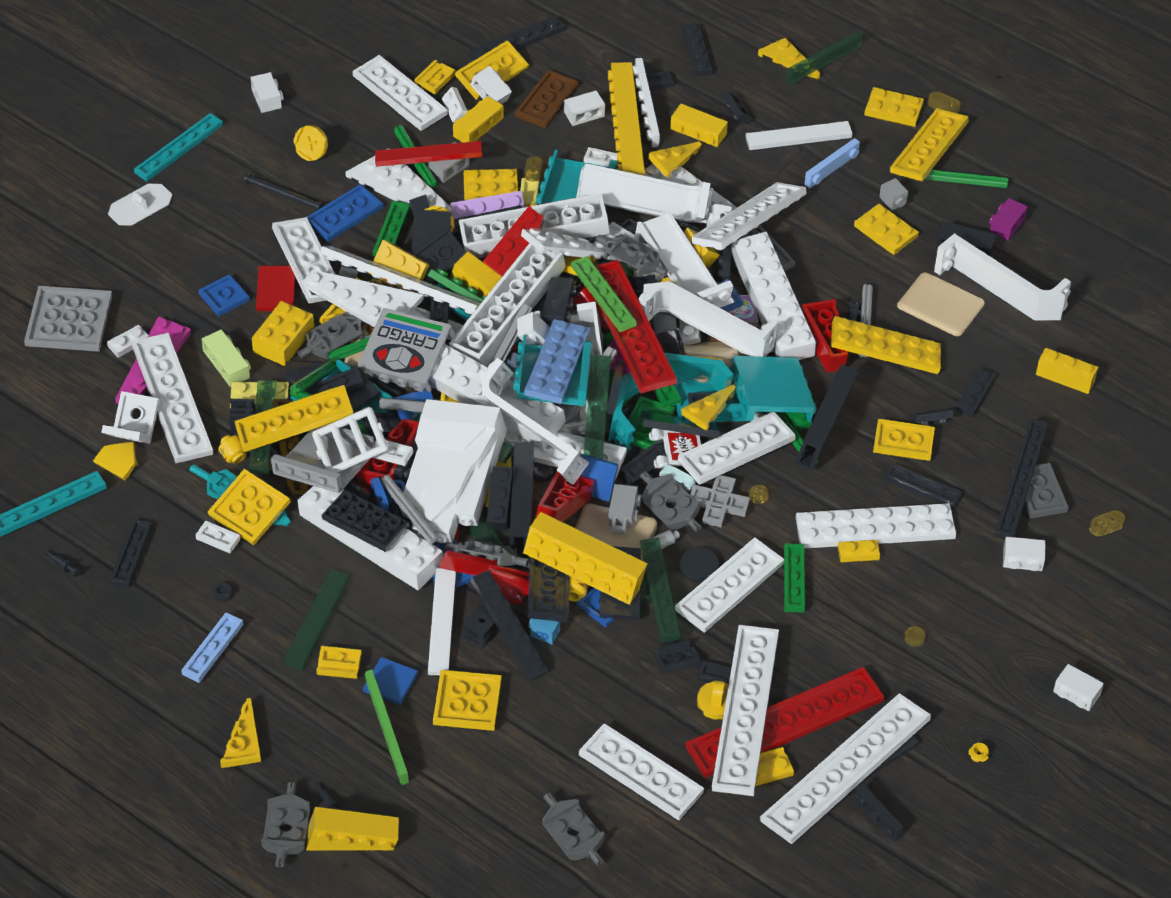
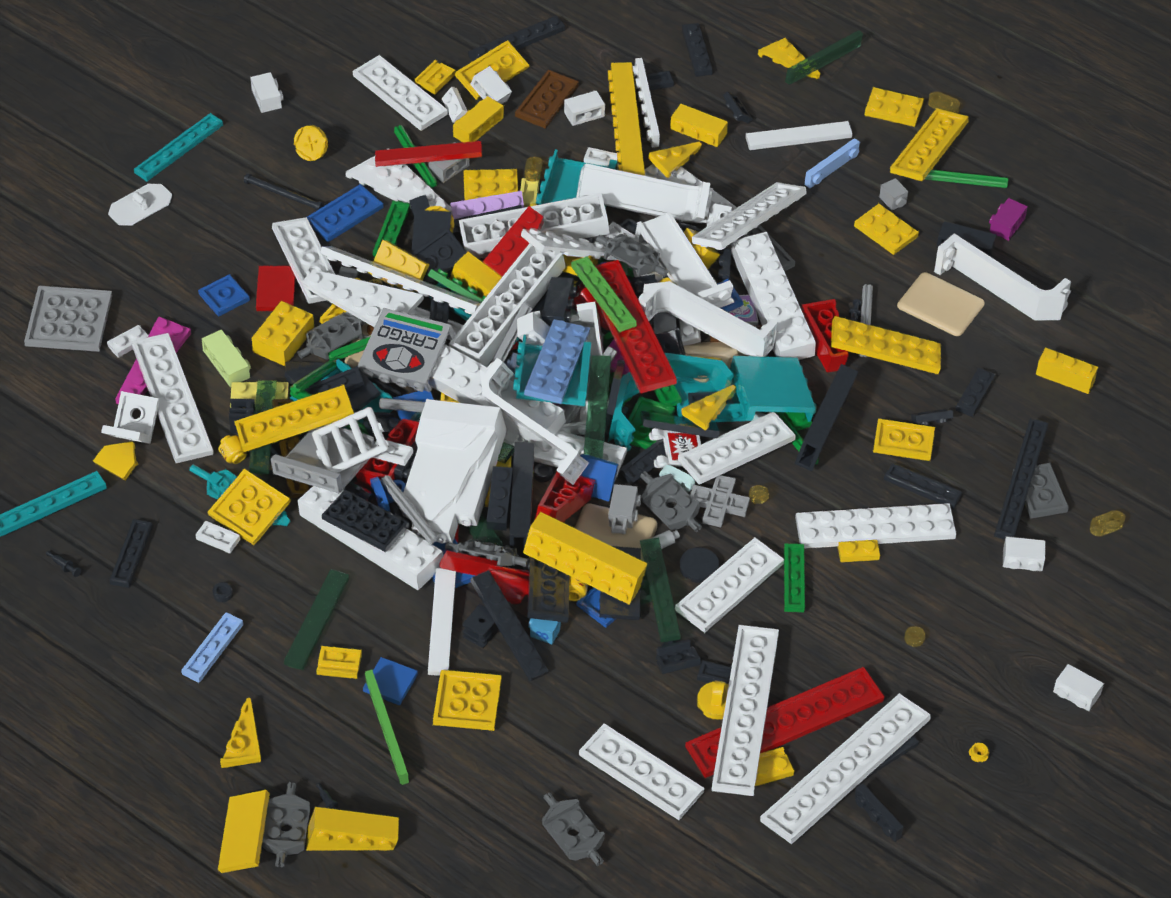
none -> yellow tile [218,790,270,873]

